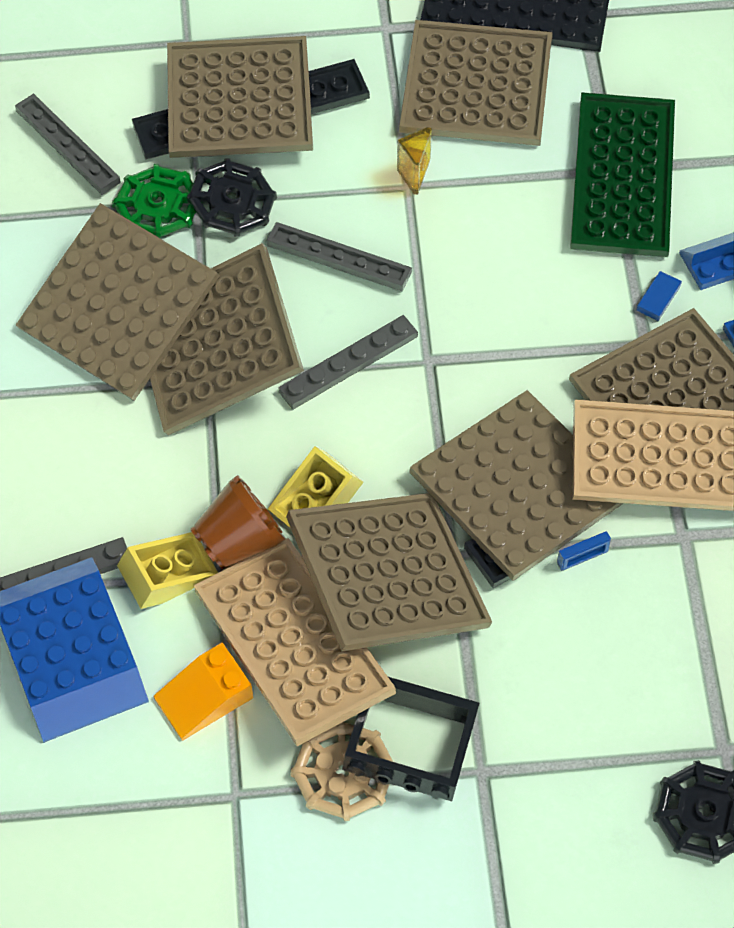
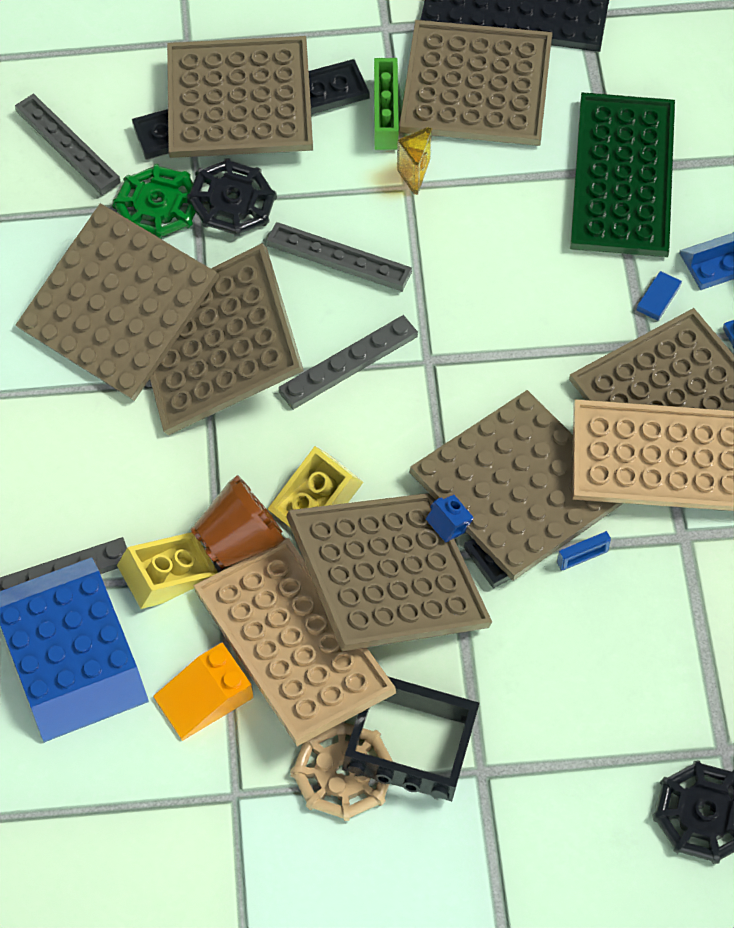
none -> bright green brick [374,58,399,150]
none -> blue brick [426,495,474,542]

